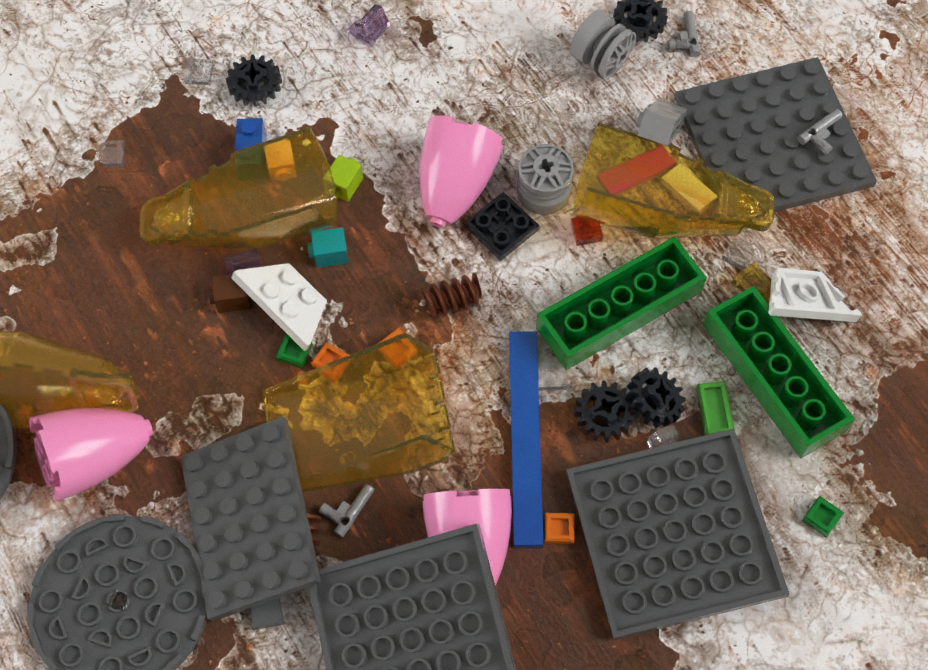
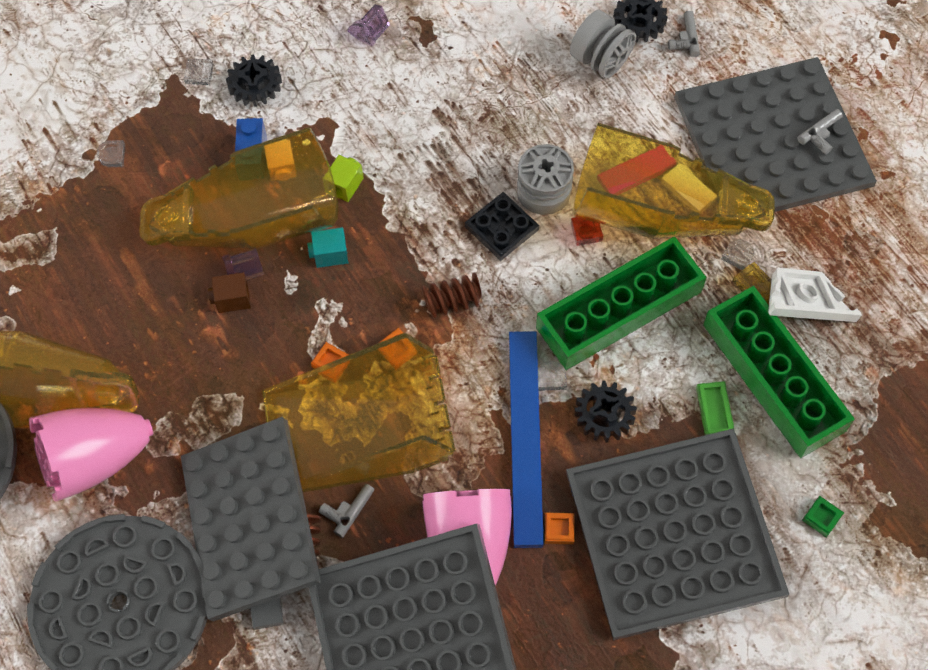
white wing [231,263,327,351] -> none
green tile [276,333,313,369] -> none
bright pink cylinder [420,115,504,228] -> none
black gear [626,367,686,428] -> none
light grey brick [636,99,687,146] -> none
clear tile [647,425,679,449] -> none

